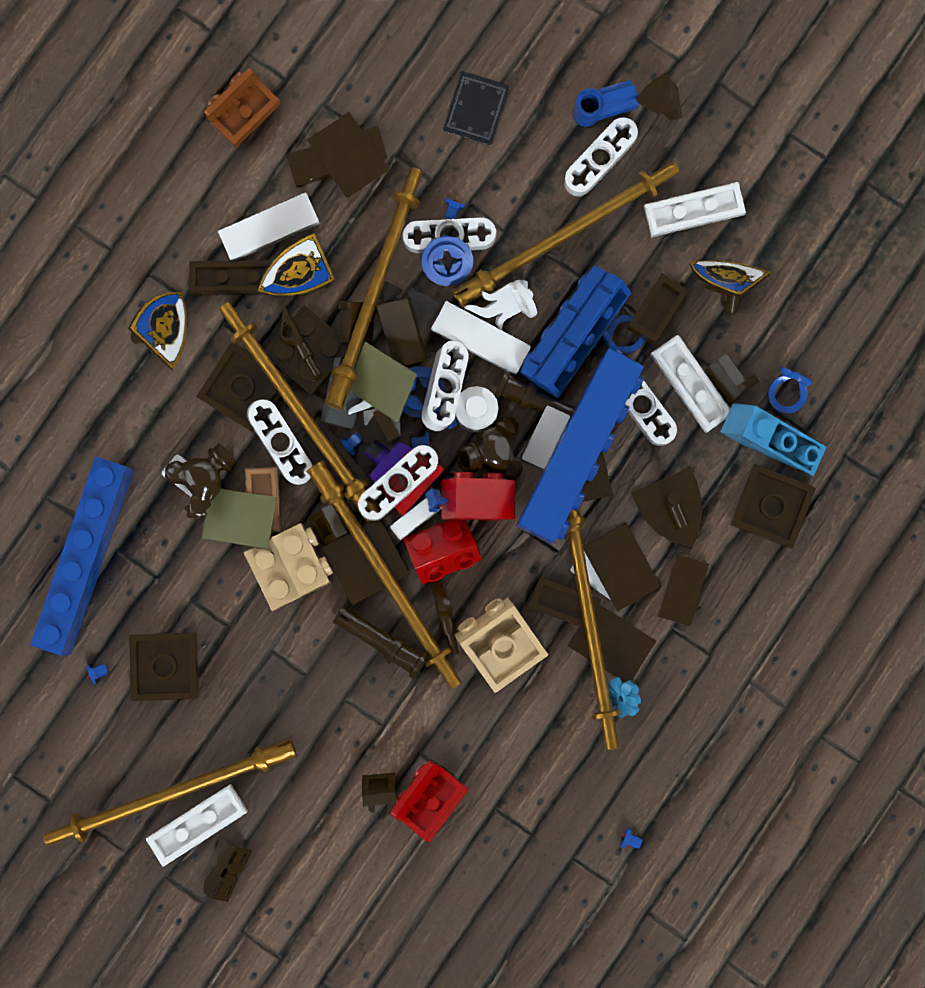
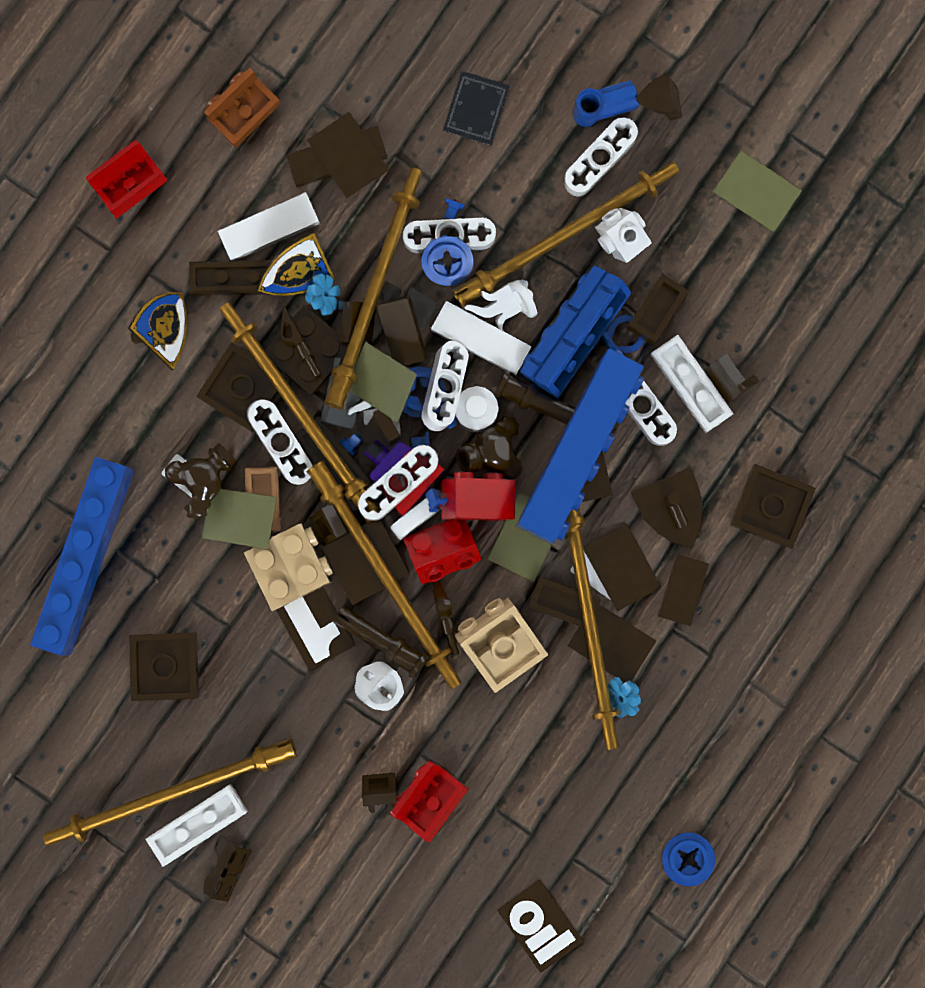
blue piece [86,664,109,685] -> none
white sticker [522,406,570,469] -> none
blue piece [619,827,643,849] -> none
white tile [644,182,746,238] -> none
shield [689,260,771,314] -> none
dark azure slope [720,403,827,476] -> none
blue piece [768,366,812,413] -> none
none -> red bracket [86,140,168,219]
none -> sticker [276,587,355,671]
none -> dark azure plant [305,274,341,315]
none -> white piece [355,662,404,711]
none -> olive sticker [487,493,552,582]
none -> sticker [497,880,583,973]
none -> white brick [595,208,652,263]
none -> blue gear [662,832,715,886]
none -> olive sticker [713,151,802,232]

